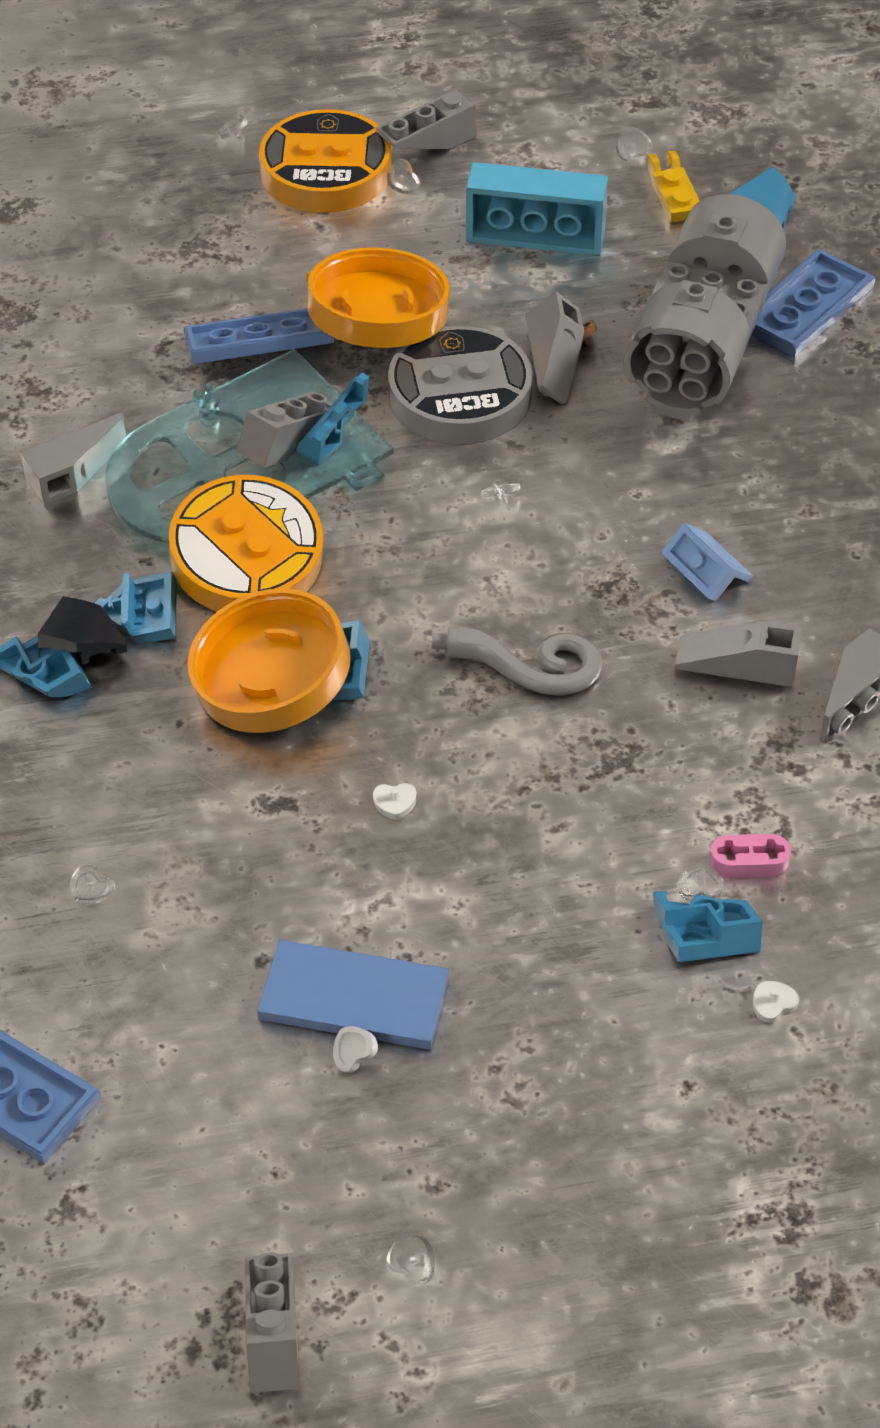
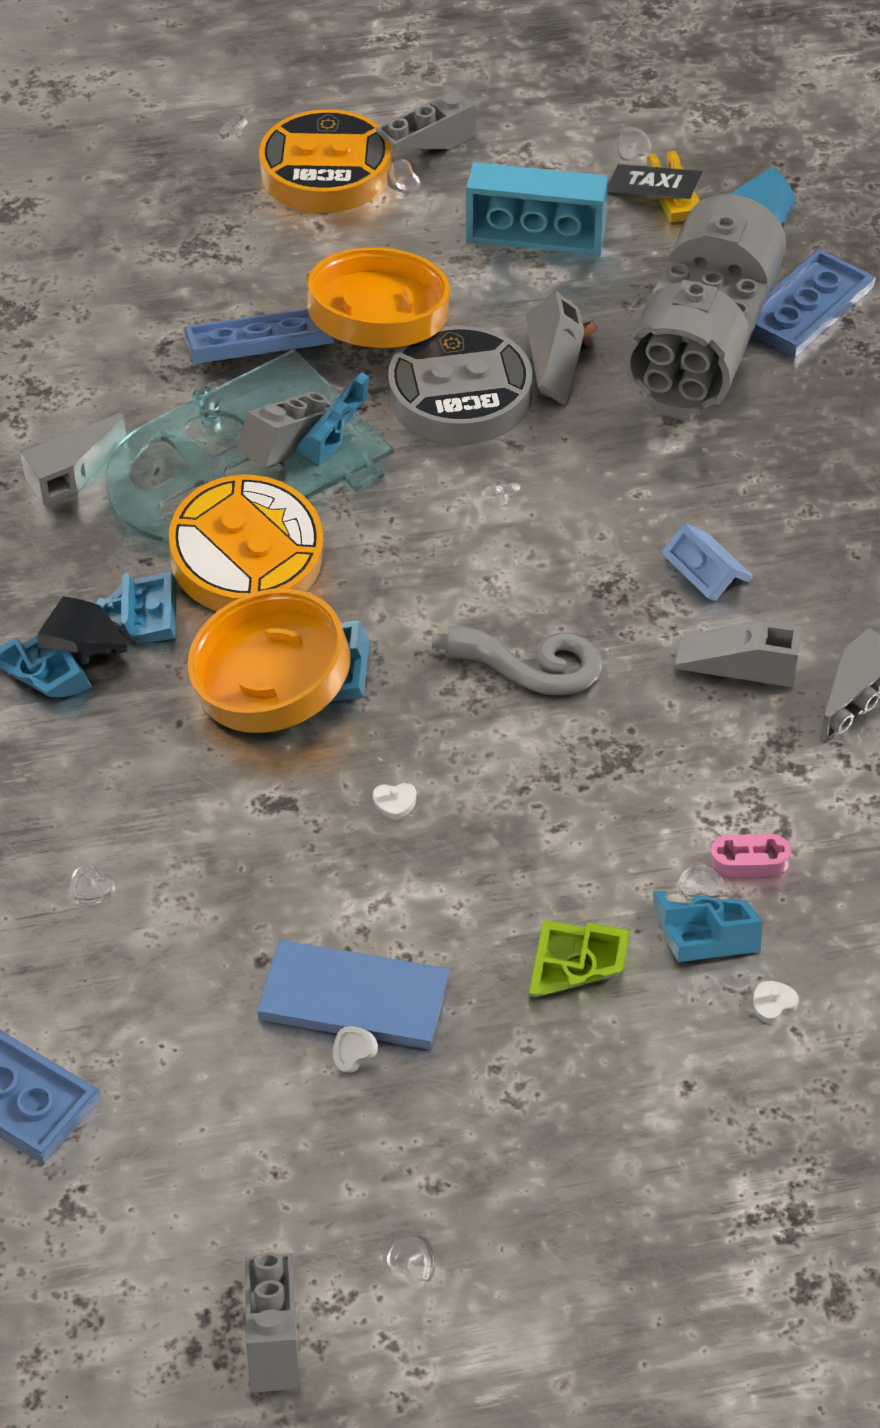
none -> lime slope [529,920,630,998]
none -> black sticker [608,164,704,199]

